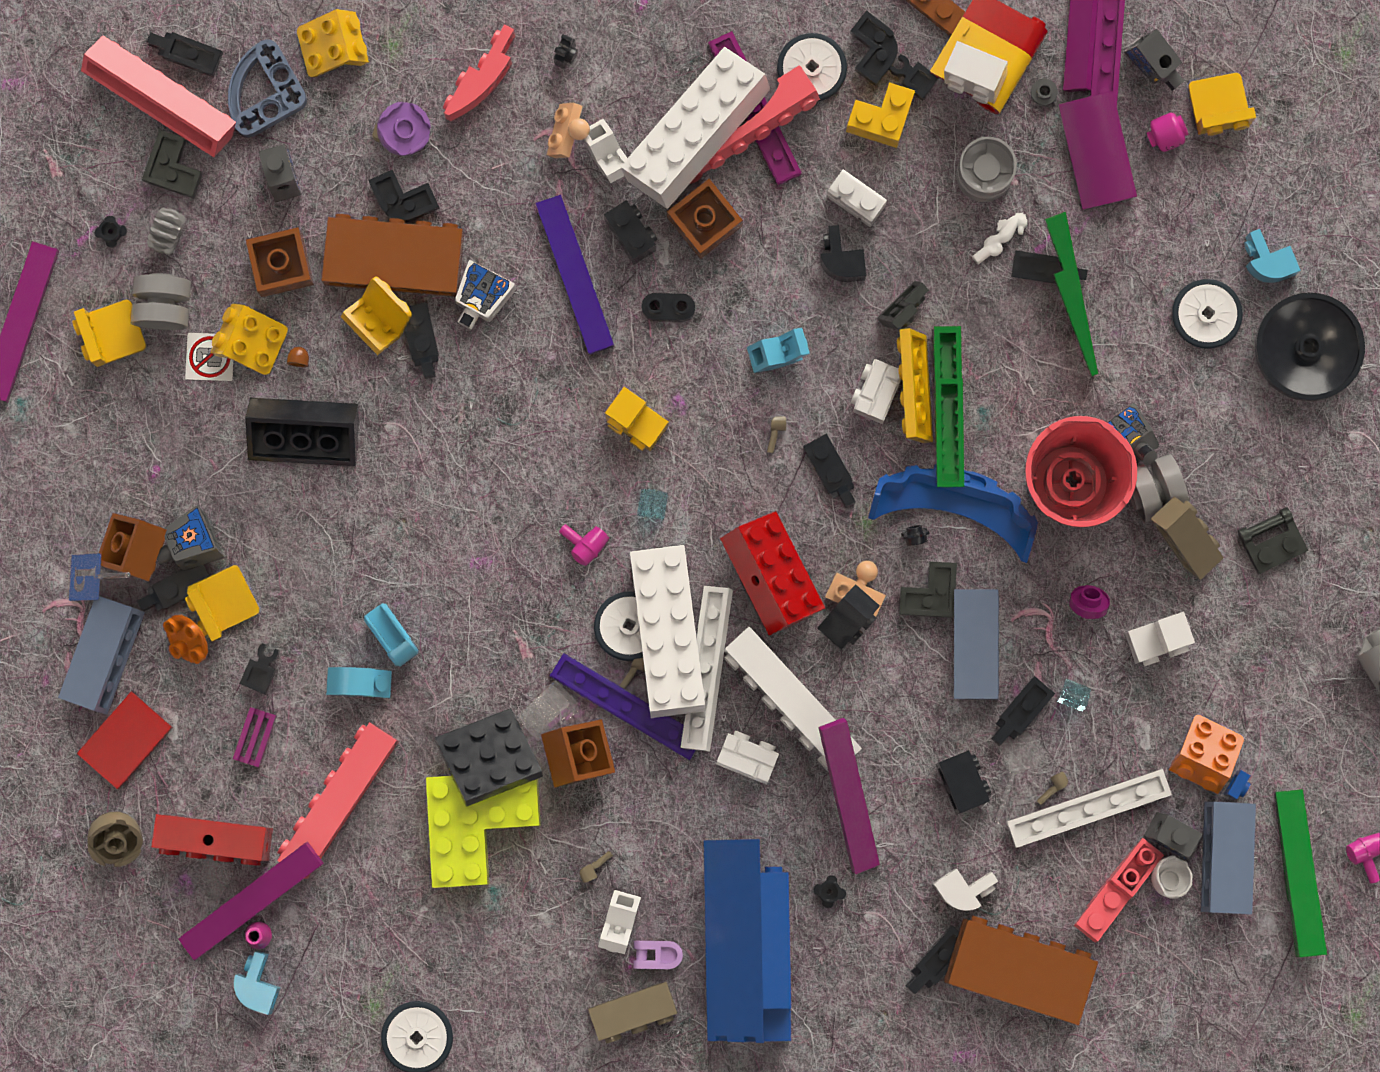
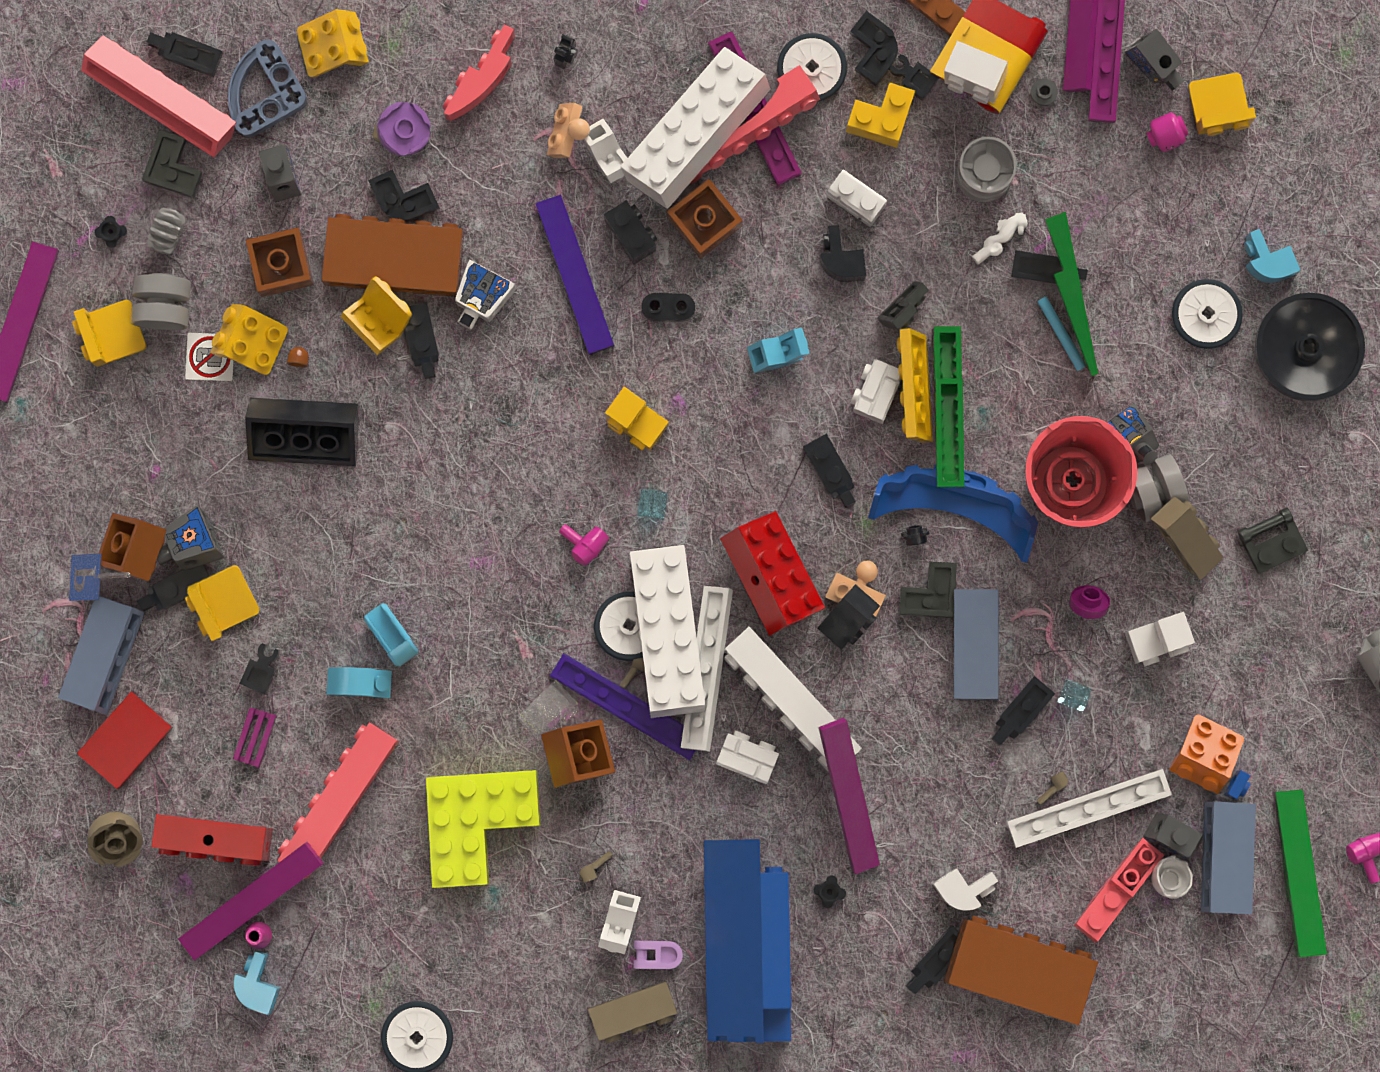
orange dish [163,615,208,664] -> none
black plate [435,708,543,807] -> none
dark tan hand [767,416,786,453] -> none
black brick [935,750,991,815] -> none
magenta slope [1058,91,1137,210] -> none
none -> medium azure bar [1037,296,1087,372]

